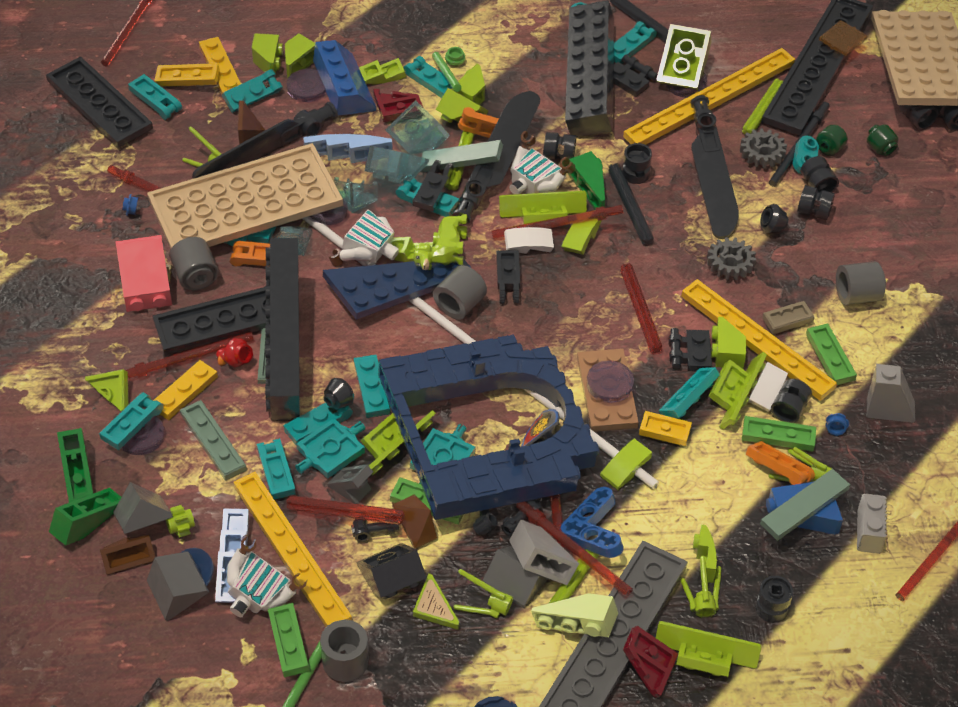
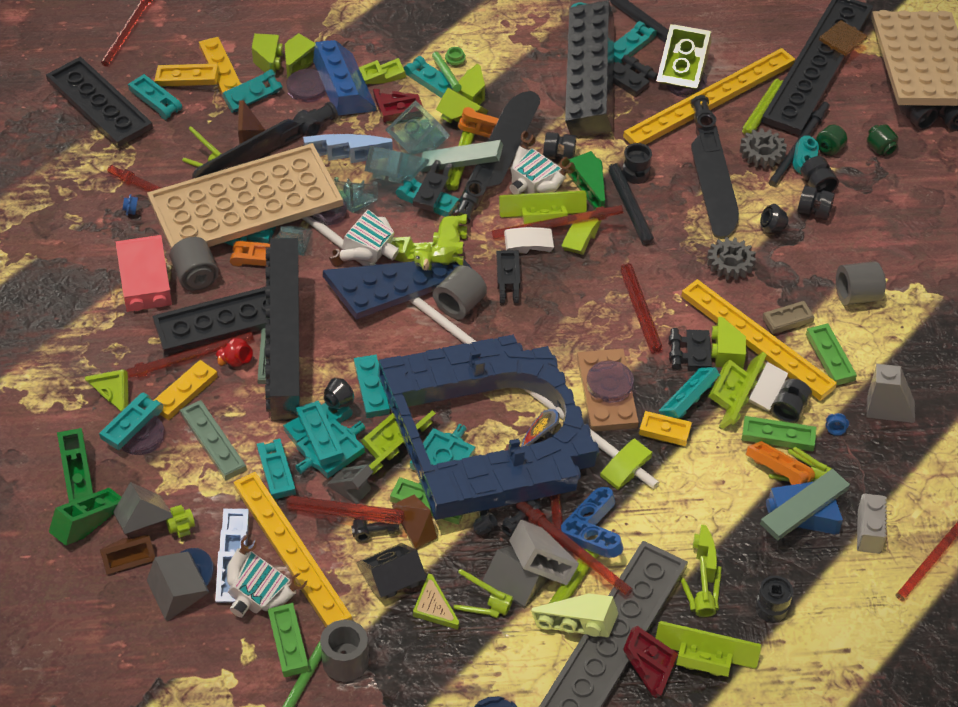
none -> teal plate [296,401,344,466]

